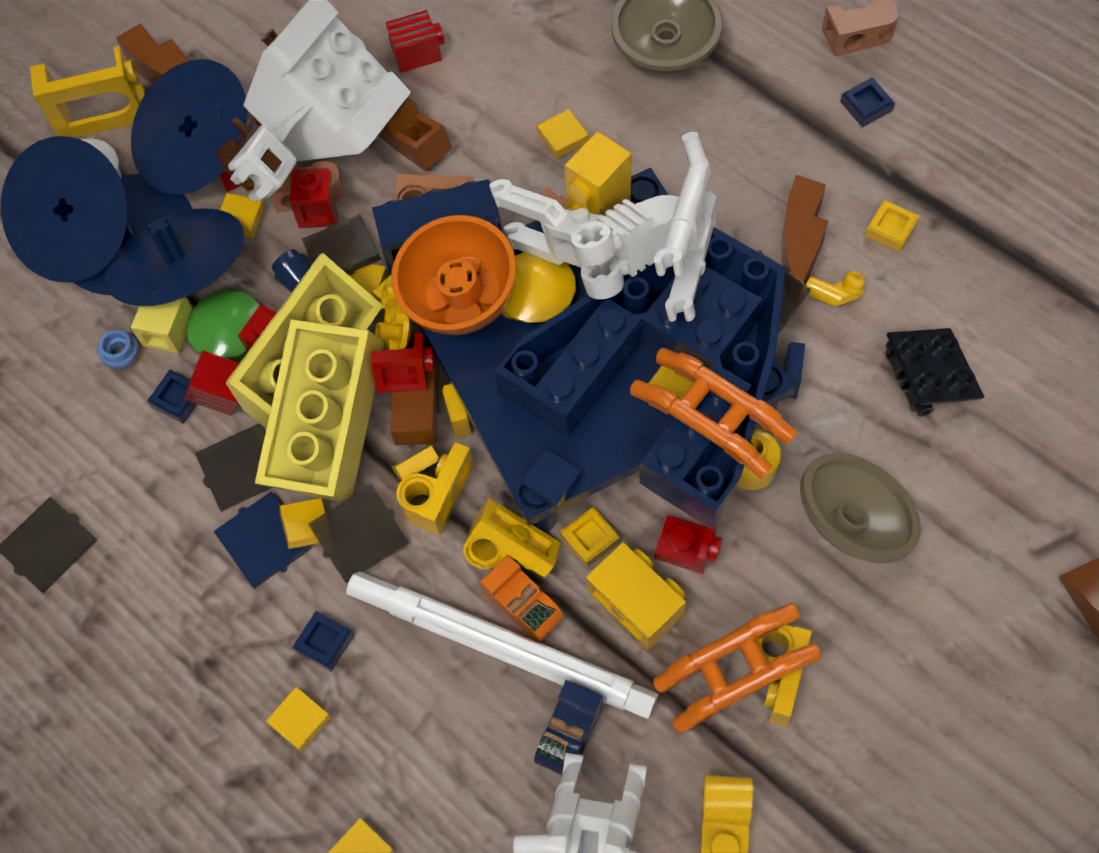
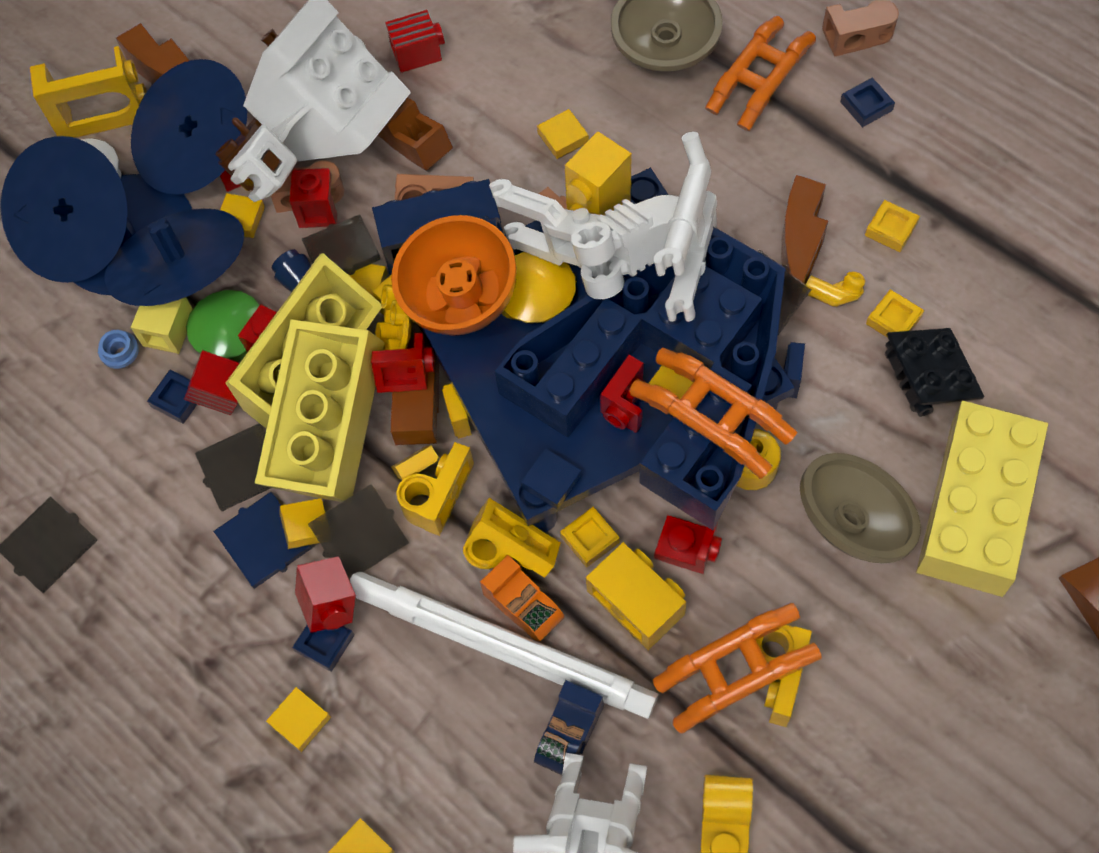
none -> red brick [295,556,356,633]
none -> red bracket [601,355,645,433]
none -> orange piece [705,16,816,132]
none -> yellow tile [866,289,925,338]
none -> light yellow brick [916,400,1048,597]

